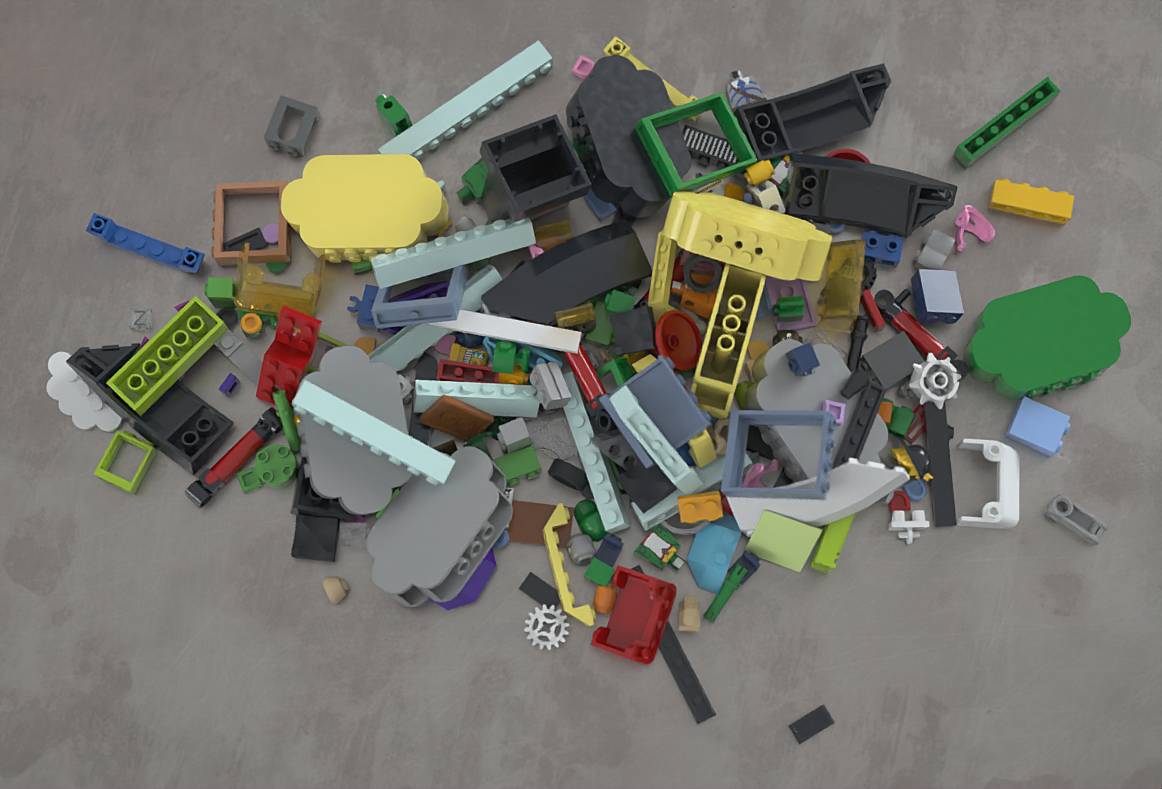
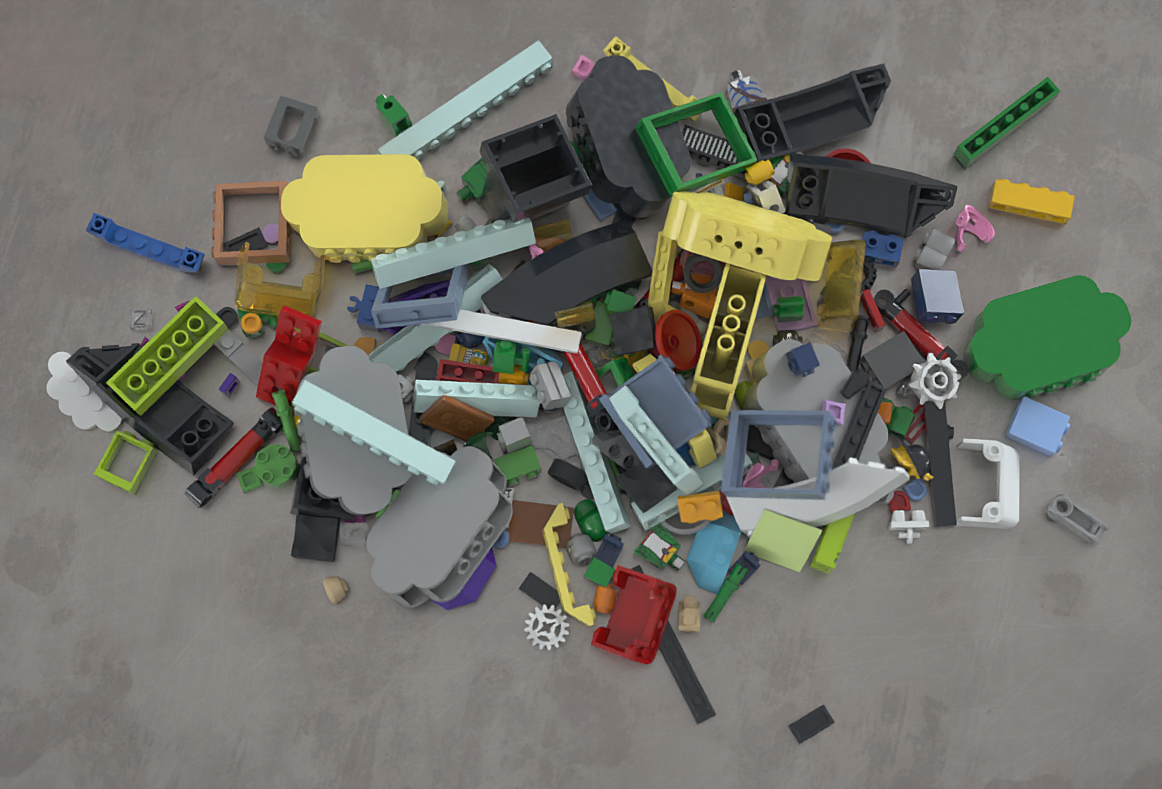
bright green brick [204,277,240,309] -> none

